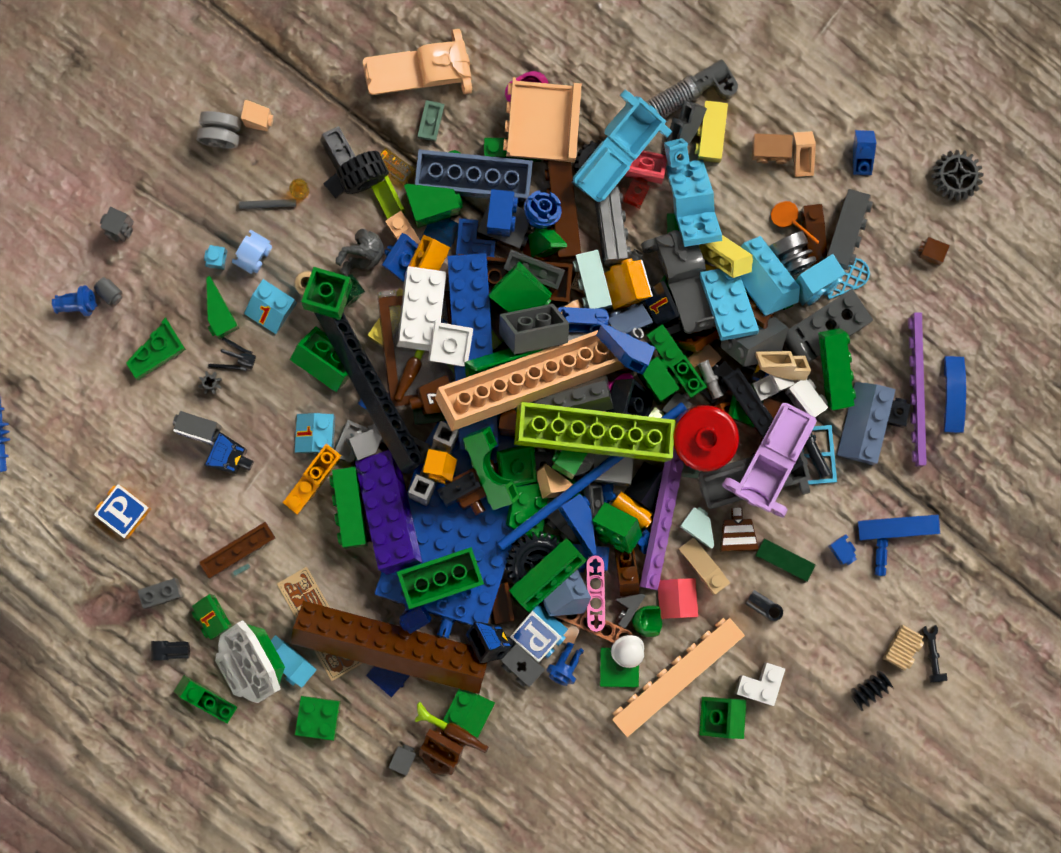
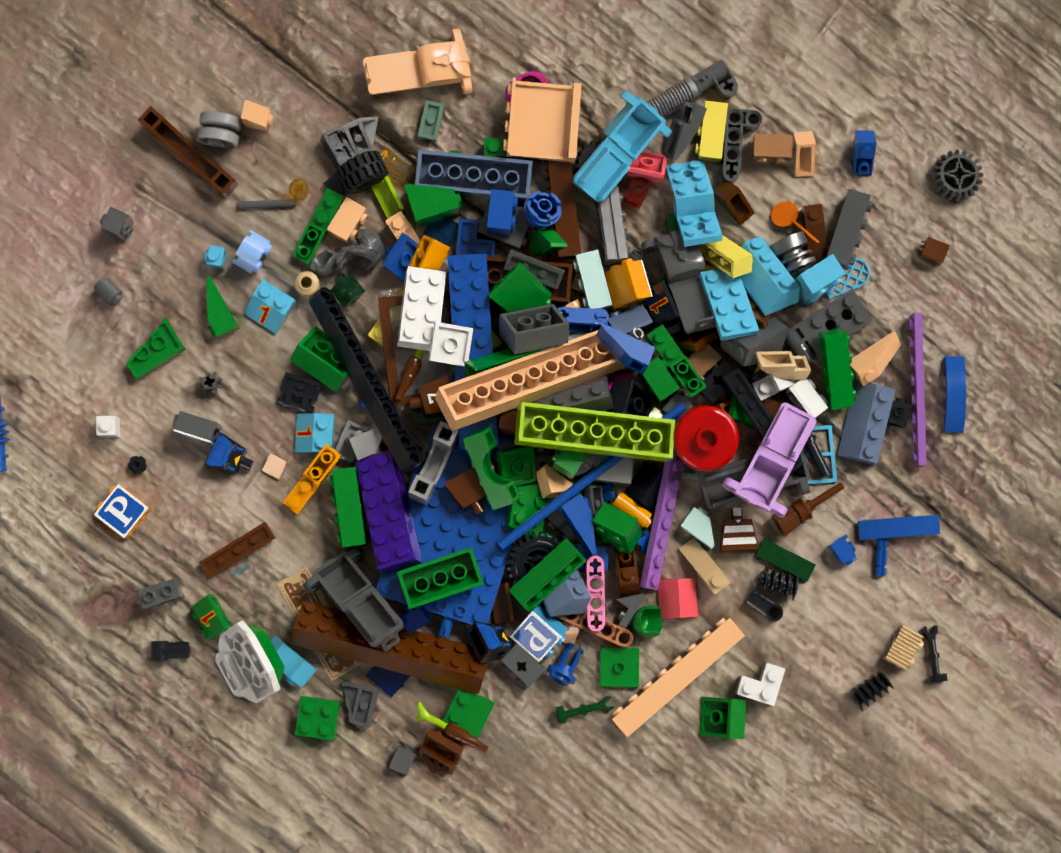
blue piece [52,285,98,316] -> none
green slope [174,675,237,724] -> none
black plant [208,337,256,372] -> none
green brick [301,267,352,320] -> none
light orange brick [423,449,457,484] -> none
black hinge [437,472,481,508] -> none
white helmet [611,635,644,668] -> none
medium azure brick [664,138,690,170] -> none
light grey pin [697,360,724,400] -> none
none -> white brick [96,416,120,438]
none -> black plate [128,456,147,475]
none -> reddish brown arch [138,106,238,199]
none -> light nougat slope [262,453,288,480]
none -> black plate [276,372,322,414]
none -> green slope [292,188,345,265]
none -> dark grey piece [303,547,404,652]
none -> dark grey hair [309,250,338,277]
none -> light nougat brick [327,197,368,244]
none -> light grey slope [342,117,378,156]
none -> dark grey wing [342,681,379,728]
none -> dark green piece [555,696,614,724]
none -> reddish brown slope [714,181,755,225]
none -> dark grey beam [721,109,762,184]
none -> black piece [756,567,799,601]
none -> reddish brown piece [771,482,845,537]
none -> light nougat slope [850,331,901,386]

